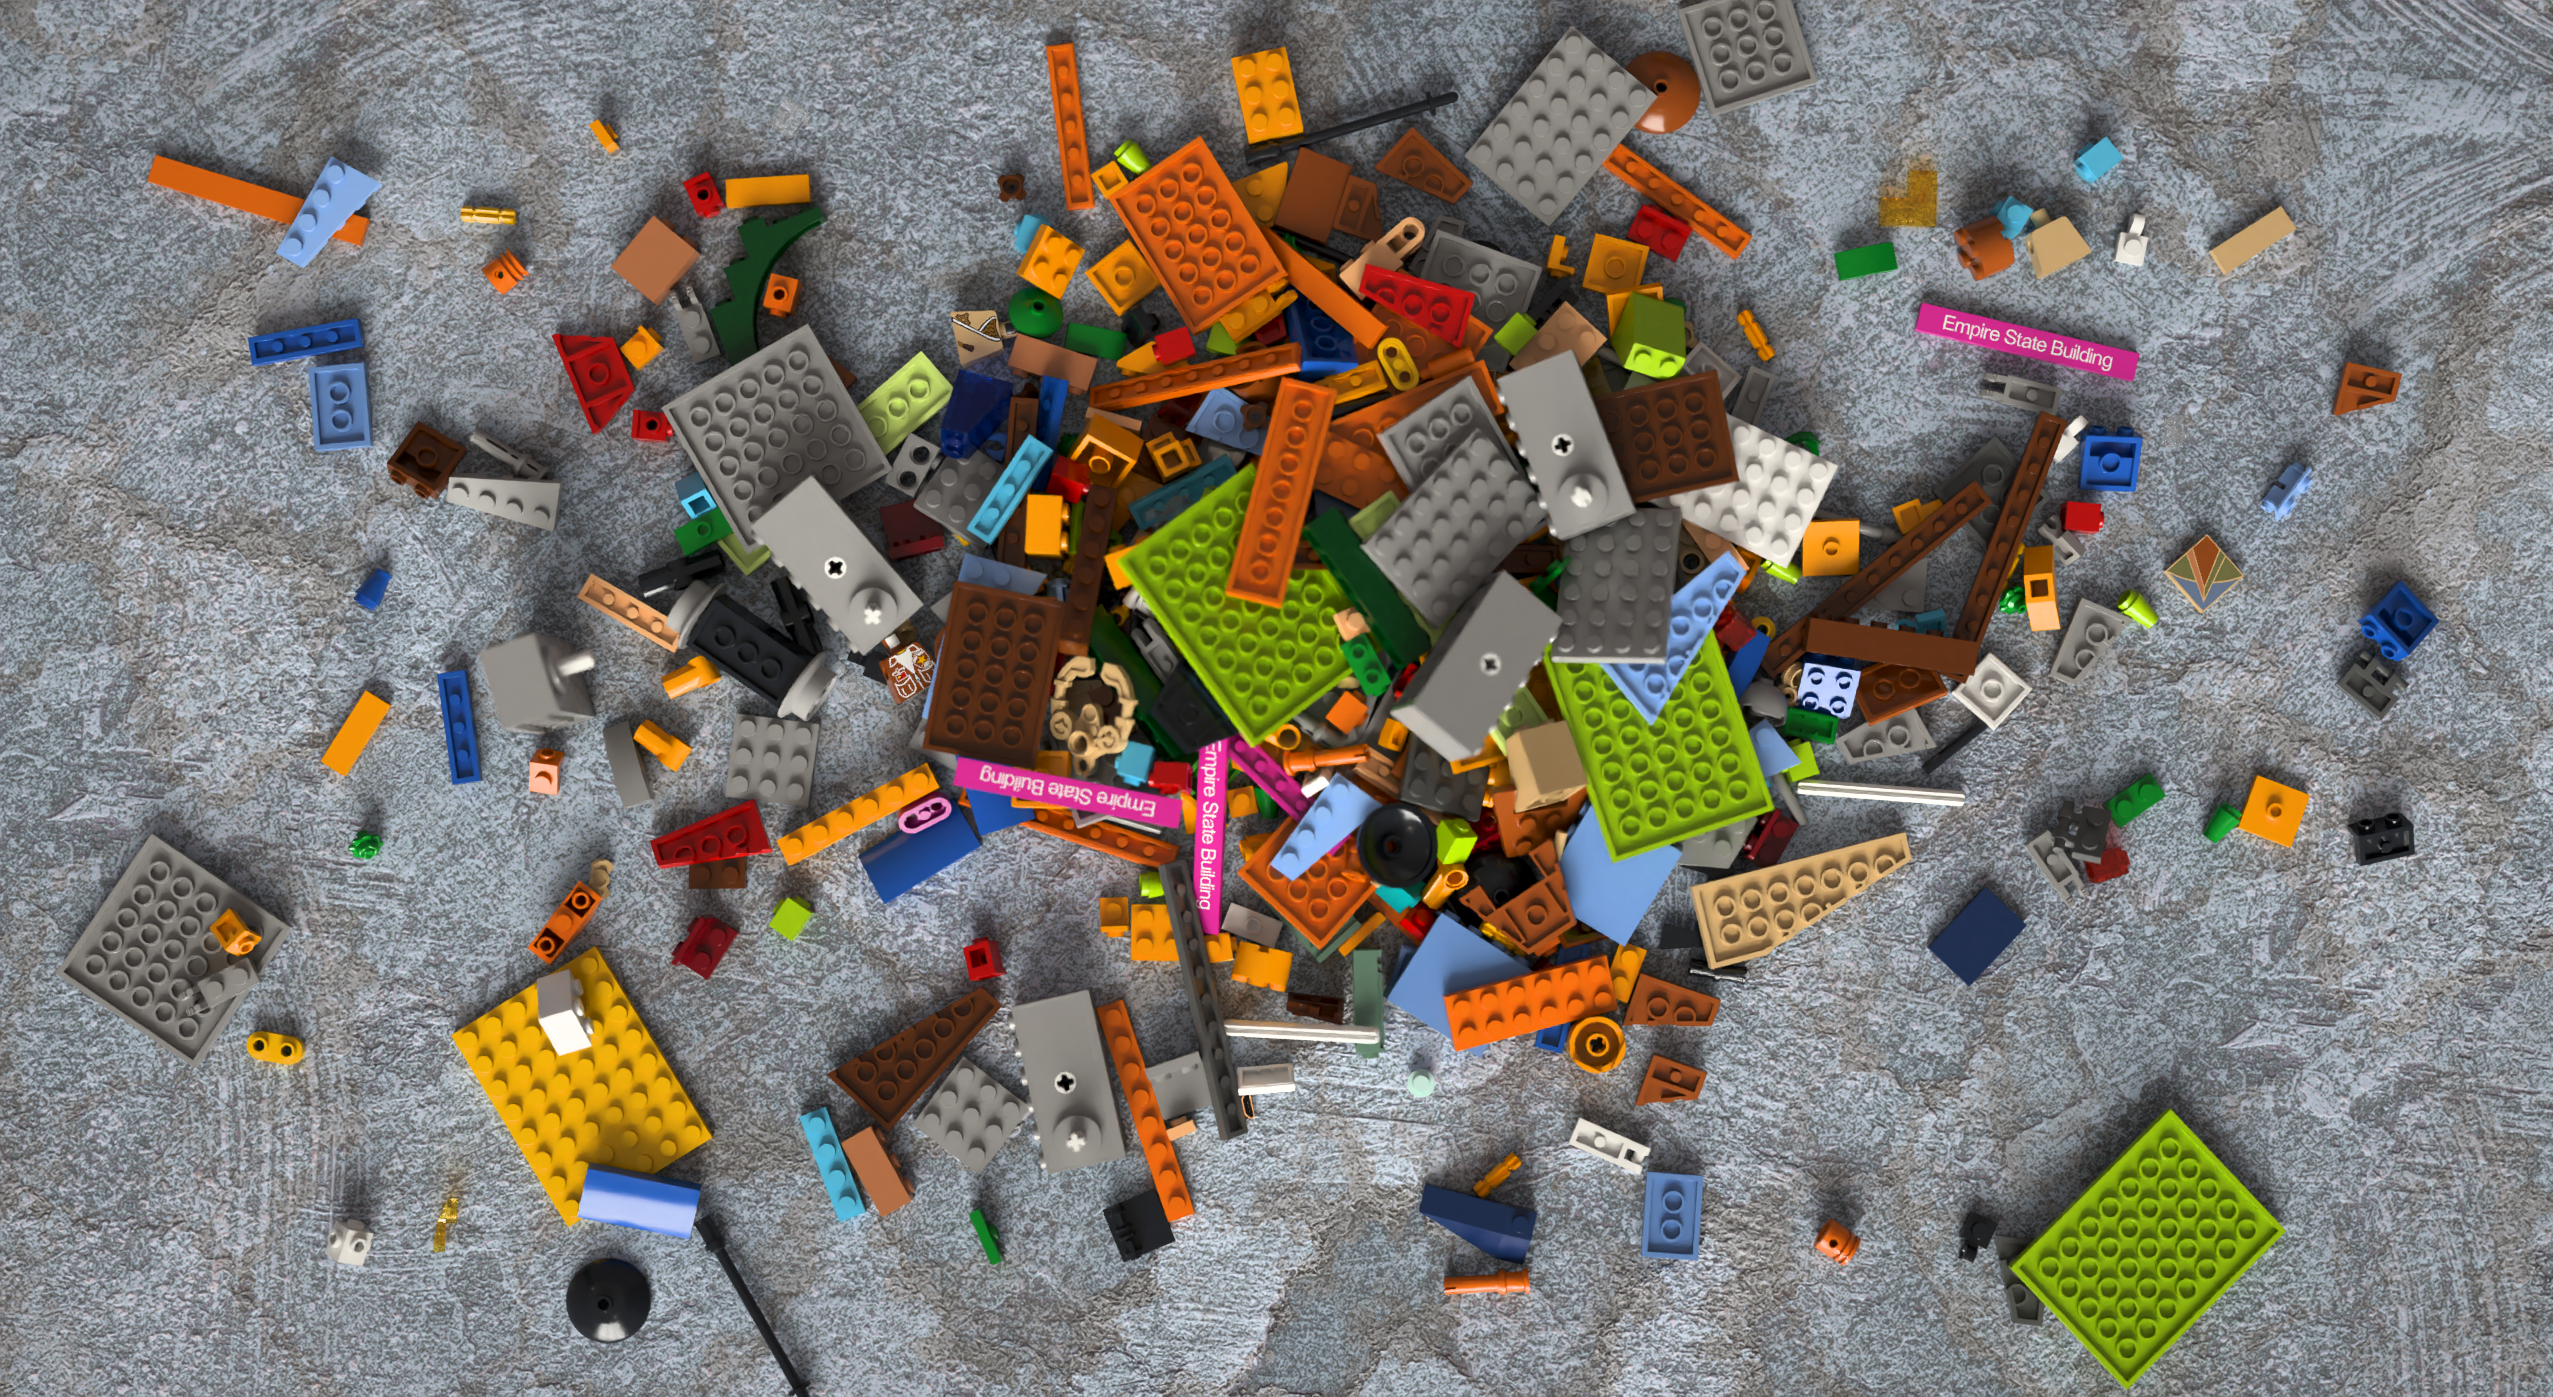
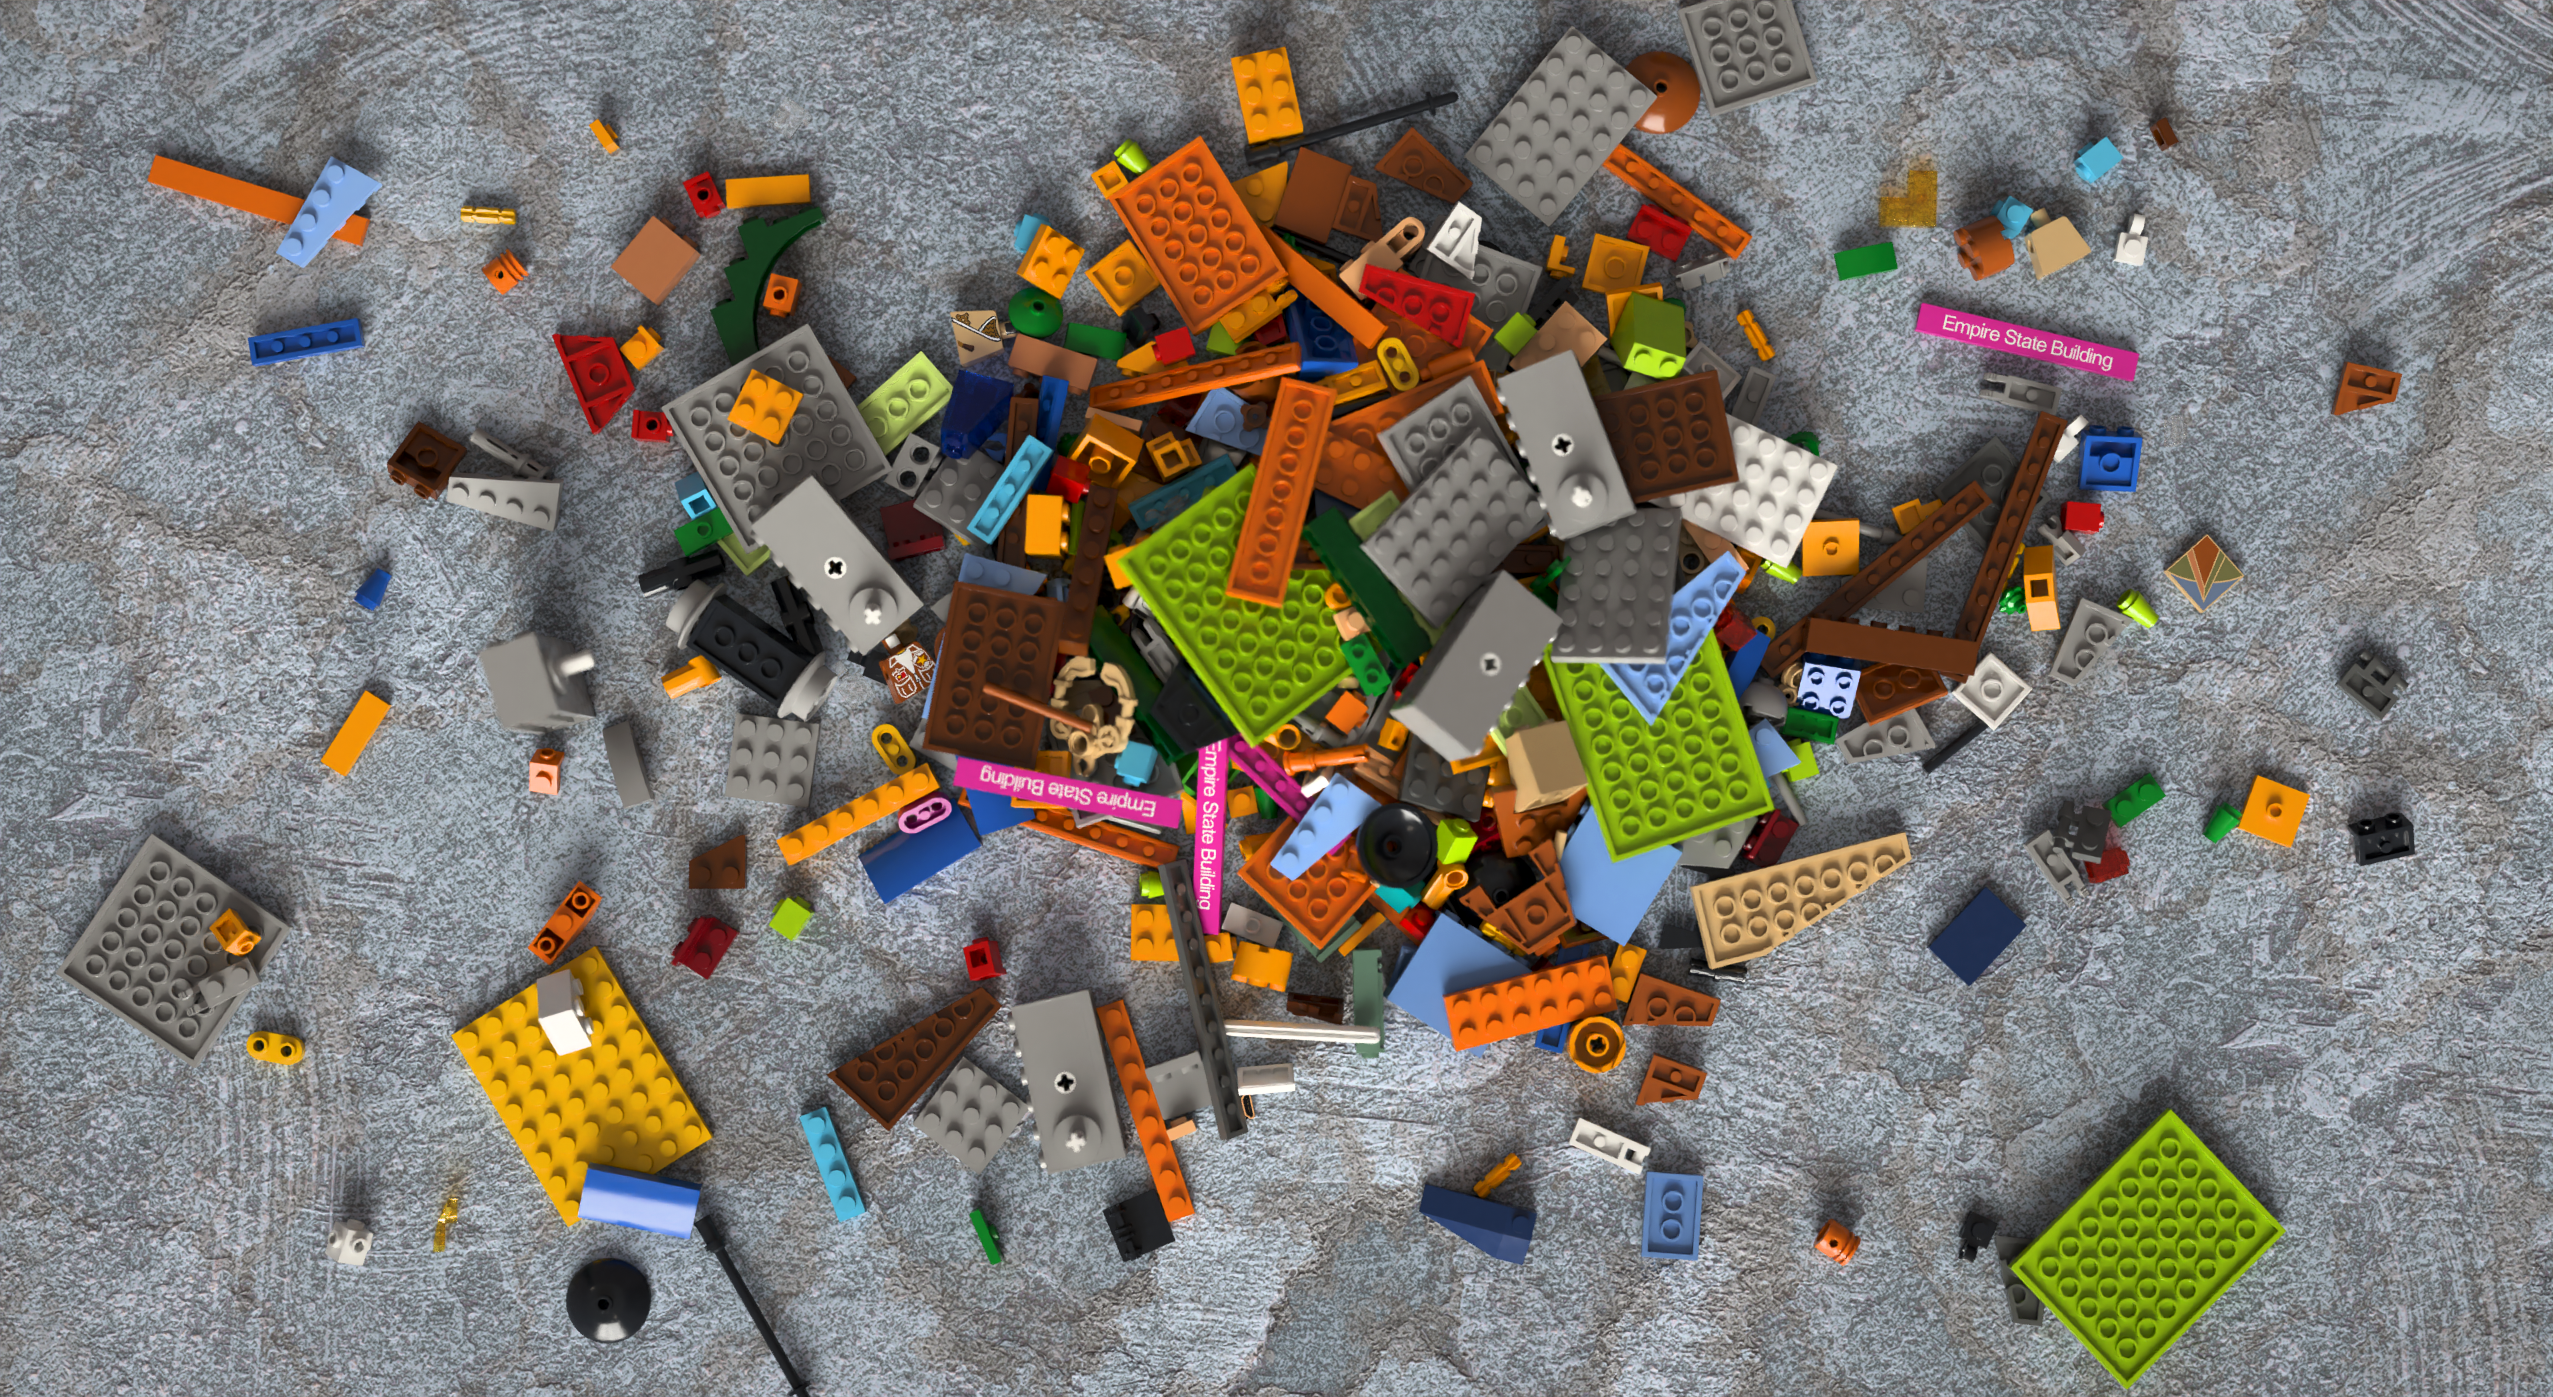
medium blue plate [308,362,374,452] -> none
green plant [348,830,384,859] -> none
blue plate [437,670,483,785] -> none
light nougat plate [578,573,679,653] -> none
tan piece [588,858,614,900] -> none
light orange piece [633,719,693,772] -> none
red wing [650,799,773,869] -> none
light grey hinge [669,283,722,365] -> none
nougat brick [841,1124,915,1217] -> none
reddish brown plate [997,173,1027,202] -> none
orange tile [1046,42,1095,212] -> none
light orange bracket [1100,897,1130,937] -> none
red brick [1149,762,1193,796] -> none
light aqua plate [1407,1069,1435,1097] -> none
orange pin [1444,1268,1530,1295] -> none
white axle [1797,779,1965,806] -> none
medium azure plate [1895,609,1947,637] -> none
tan tile [2209,206,2296,275] -> none
light blue hinge [2261,462,2313,521] -> none
blue plate [2358,580,2439,662] -> none
none -> light orange plate [727,369,804,445]
none -> yellow plate [872,724,917,775]
none -> dark orange bar [983,681,1094,733]
none -> light orange tile [1324,582,1352,611]
none -> white wing [1426,202,1482,280]
none -> light grey hinge [1669,250,1730,292]
none -> reddish brown tile [2149,117,2179,152]

